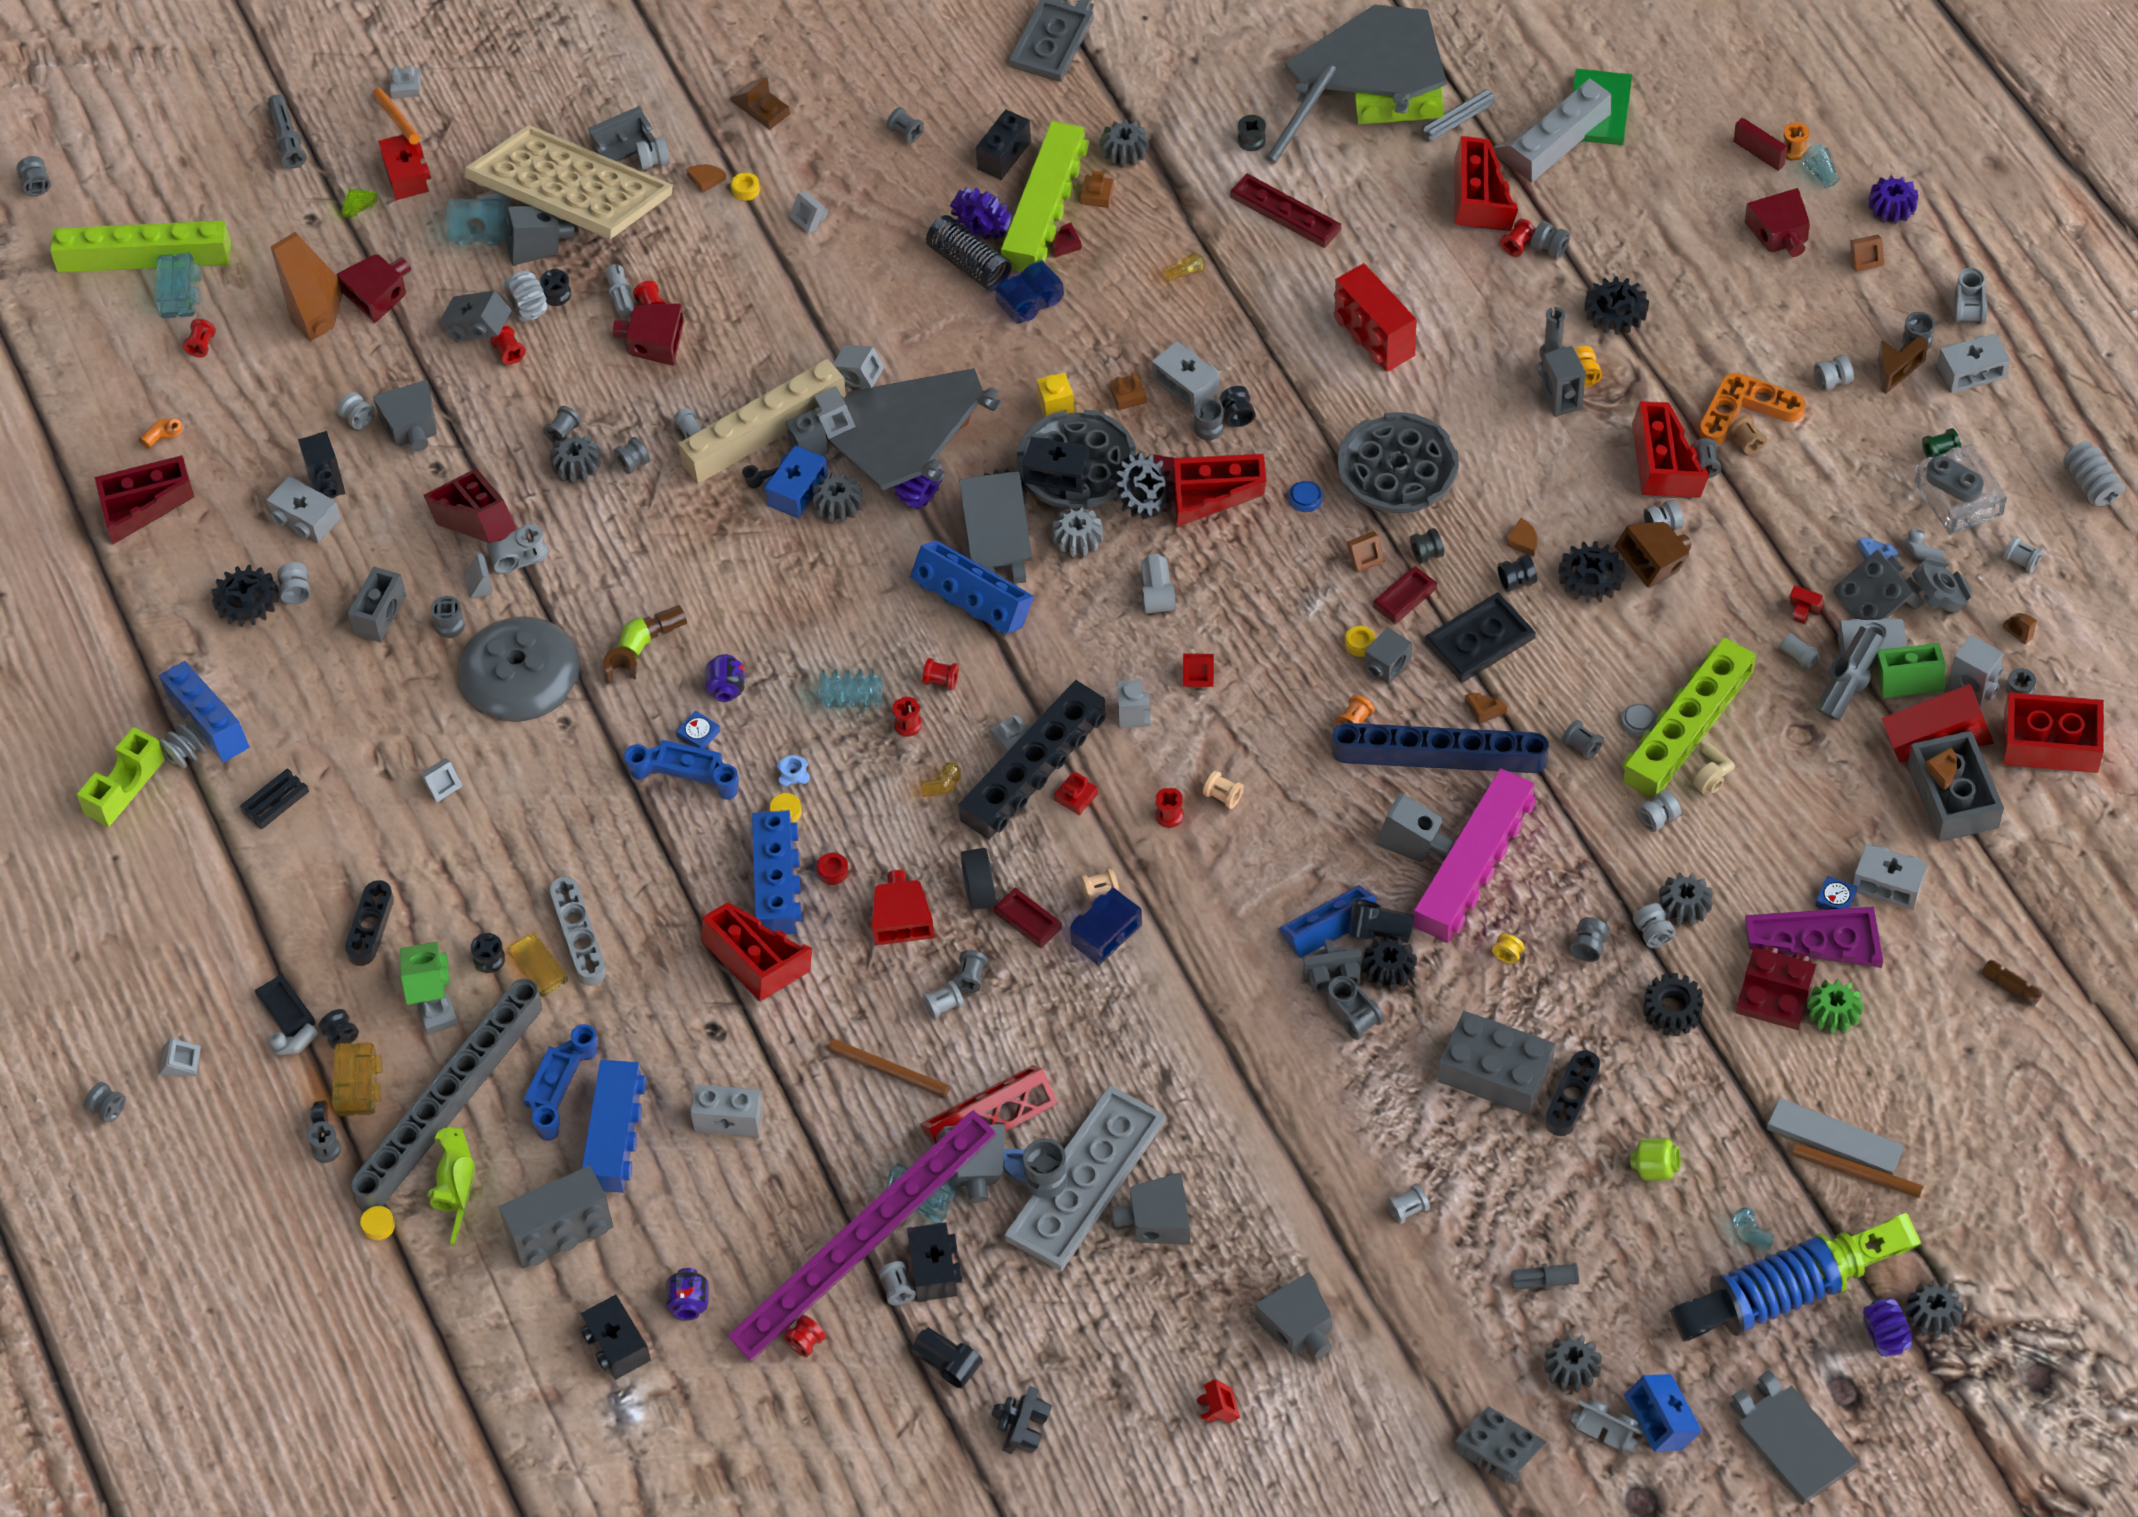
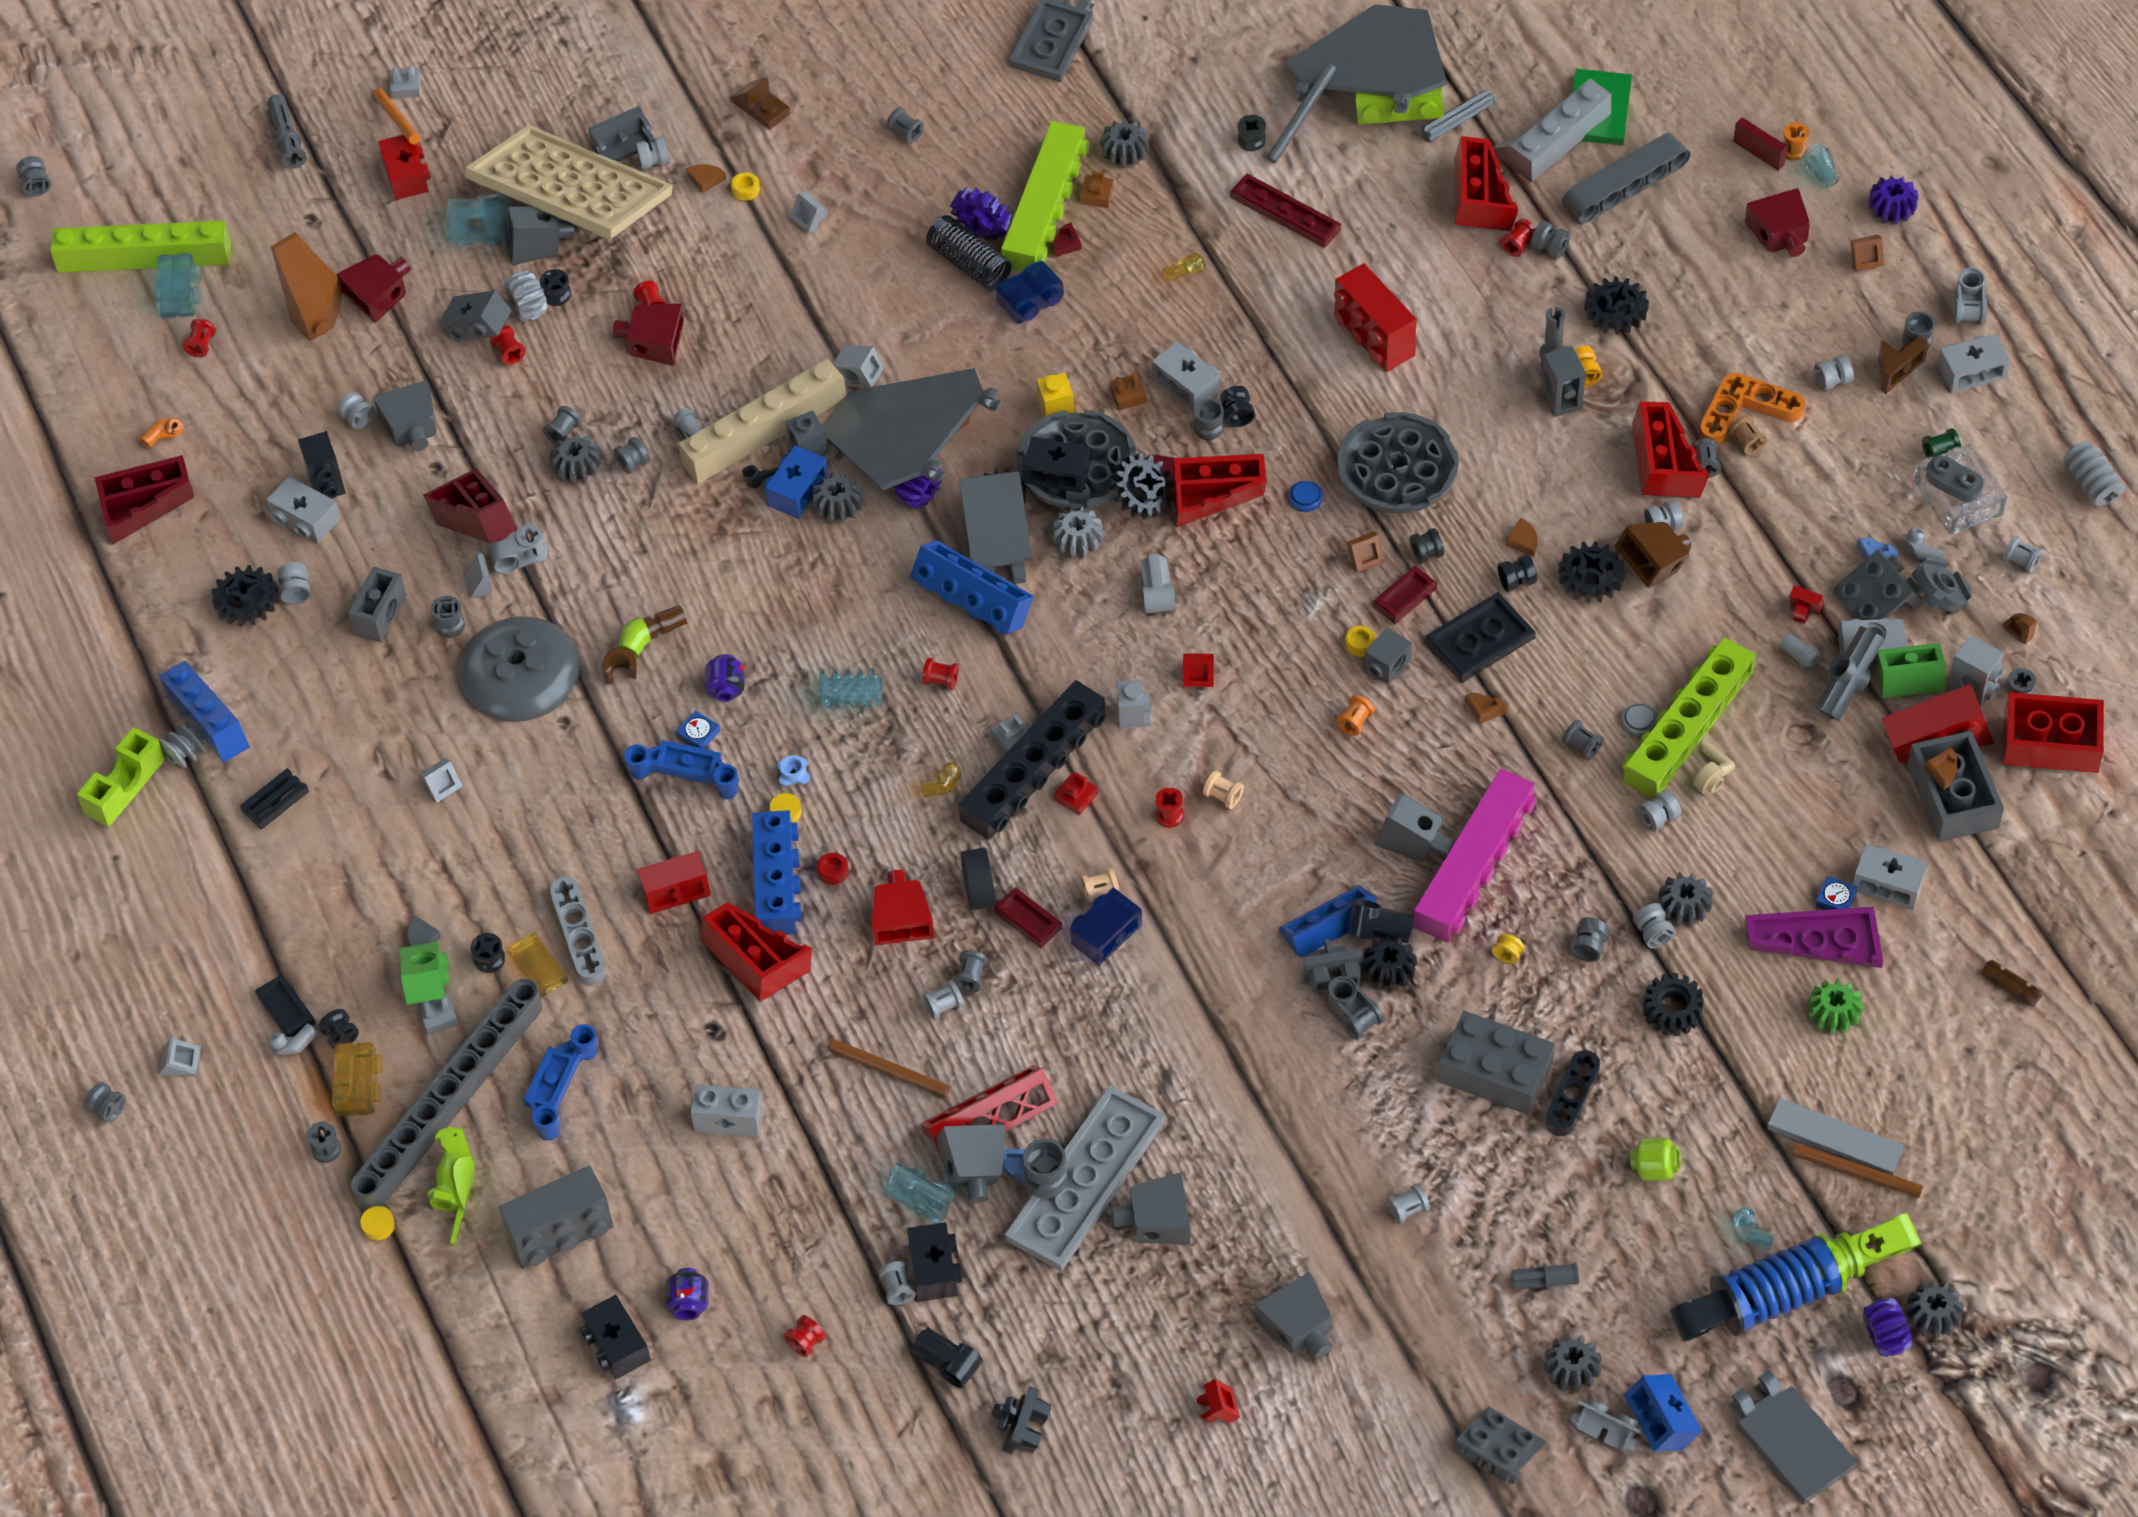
black tile [311,1100,329,1133] -> none
clear neon green tile [342,189,378,217] -> none
black beam [345,880,394,966] -> none
blue brick [582,1060,646,1193] -> none
light grey axle [605,265,634,317] -> none
magenta plate [728,1109,997,1362] -> none
light grey brick [814,386,856,439] -> none
red bush [892,697,922,737] -> none
black brick [976,109,1031,180] -> none
dark blue beam [1332,723,1549,773] -> none
dark red plate [1735,945,1817,1030] -> none
none -> dark grey tile [408,916,441,946]
none -> red hinge [637,851,711,914]
none -> dark grey beam [1562,133,1691,224]

